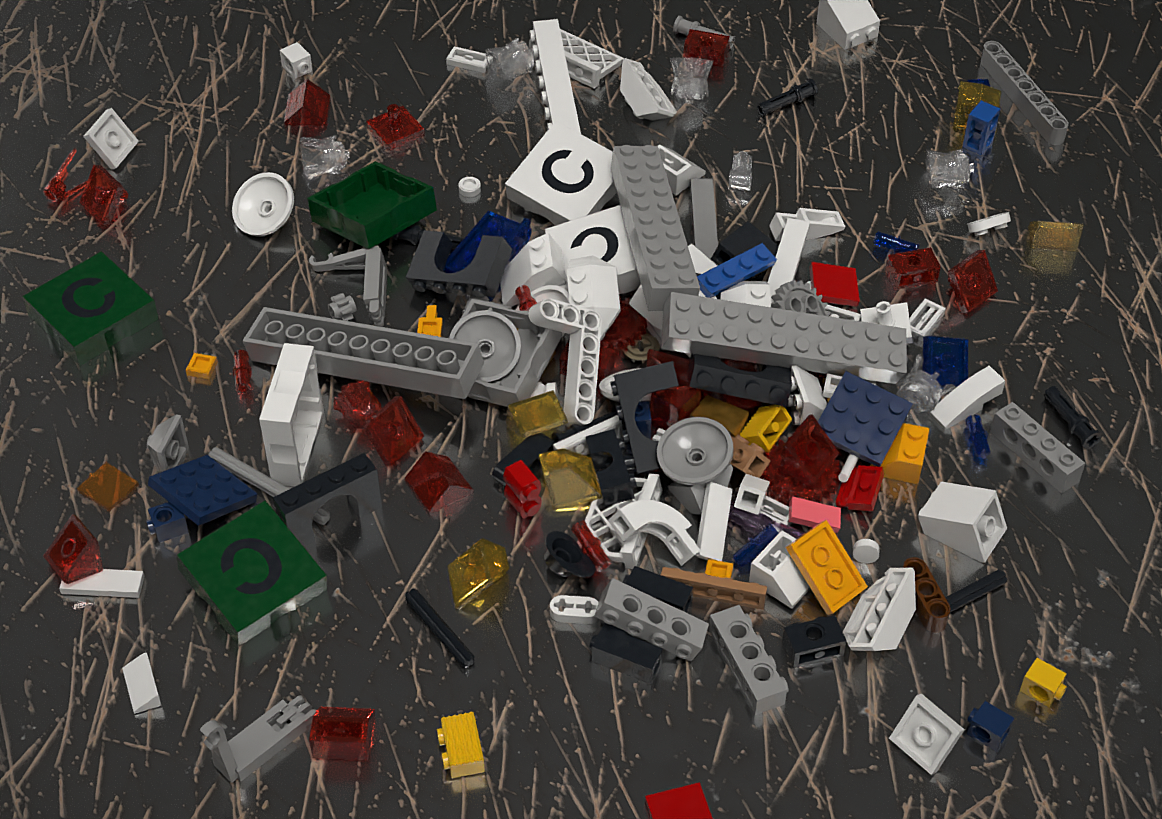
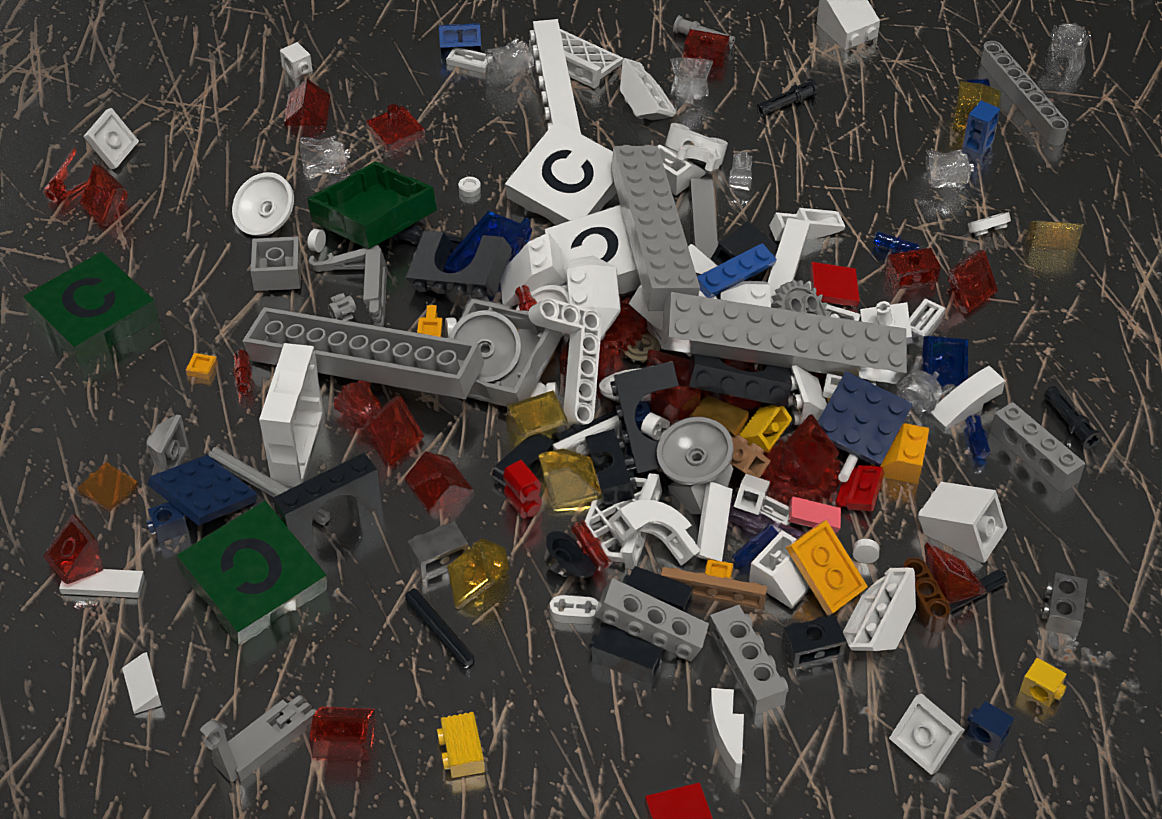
none -> light grey brick [251,237,302,291]
none -> white tile [307,229,326,252]
none -> flat silver brick [407,521,469,578]
none -> blue brick [439,23,481,48]
none -> white tile [445,318,457,338]
none -> white beam [641,413,670,441]
none -> white piece [665,123,728,172]
none -> white slope [710,688,744,778]
none -> clear red slope [924,542,986,604]
none -> flat silver brick [1042,572,1088,637]
none -> clear hat [1046,22,1091,73]

